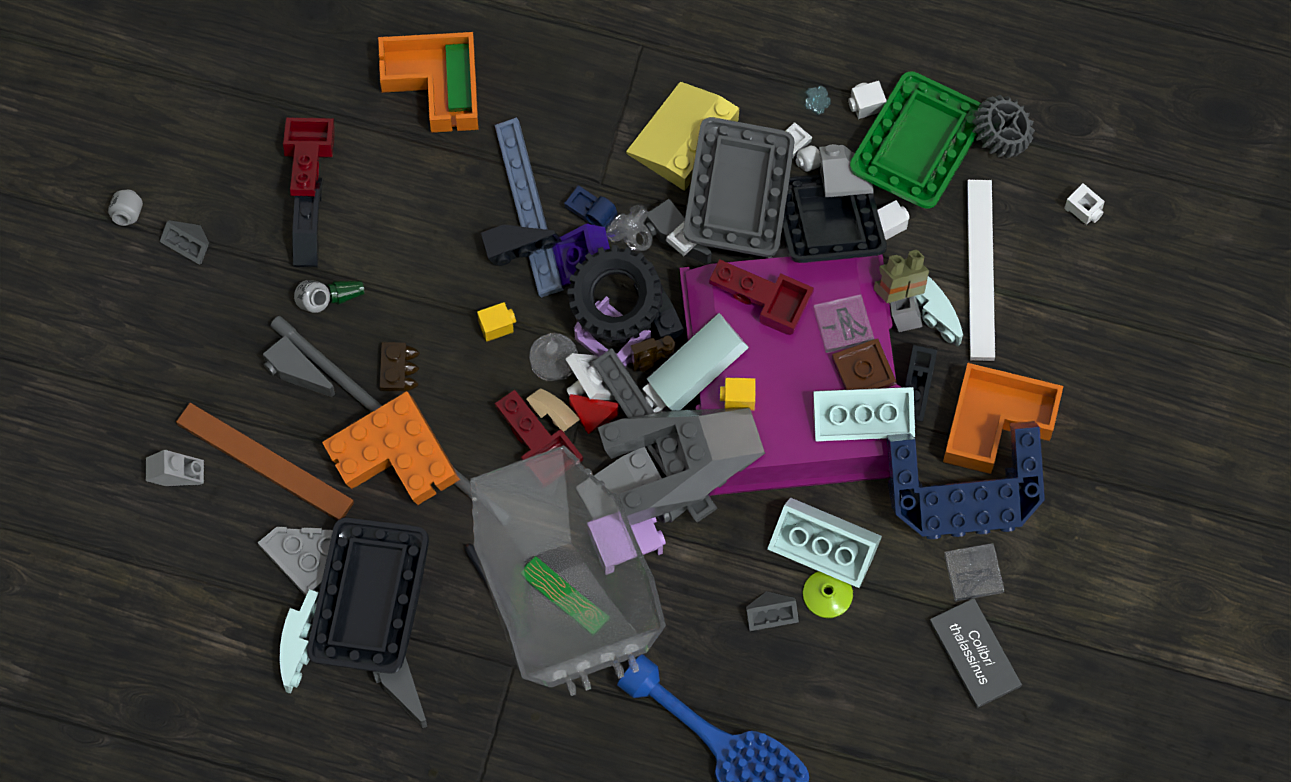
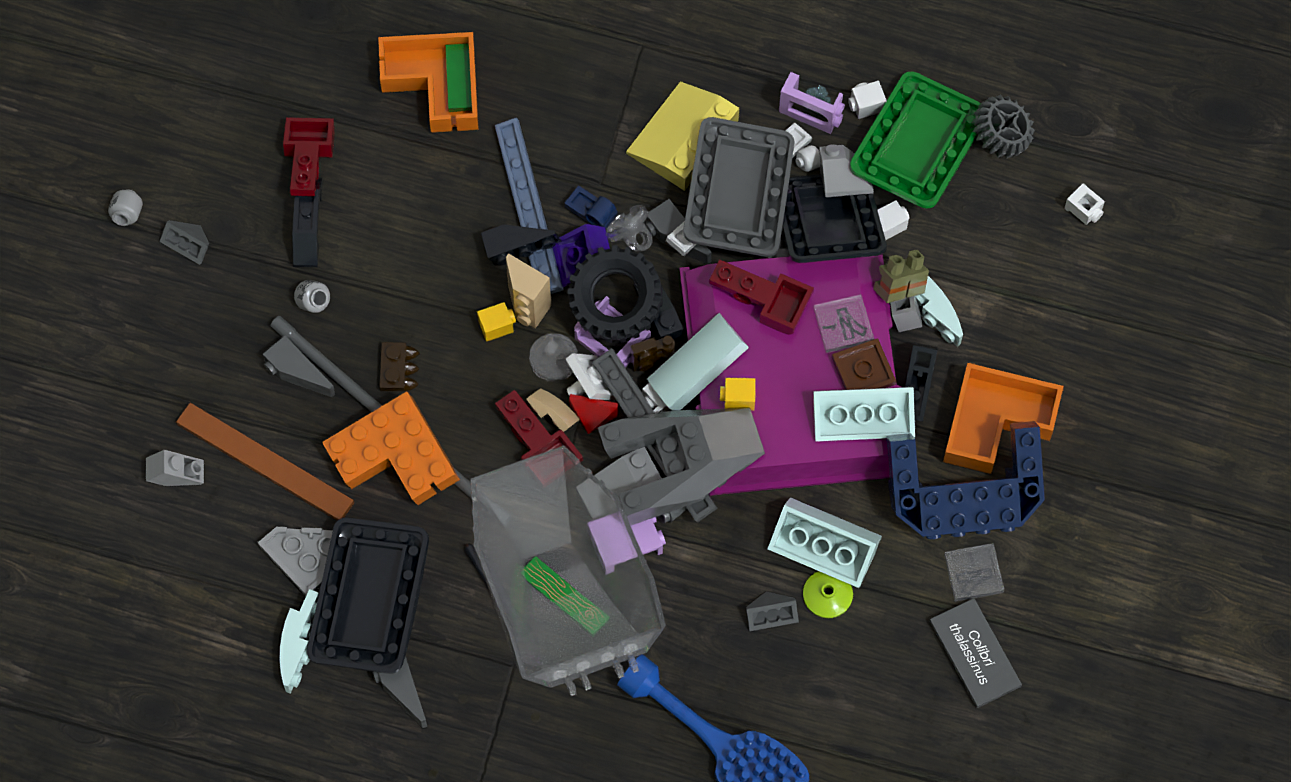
dark green cone [327,281,364,305] -> none
white tile [967,180,995,361] -> none
none -> tan slope [506,253,551,329]
none -> lavender panel [779,72,845,134]

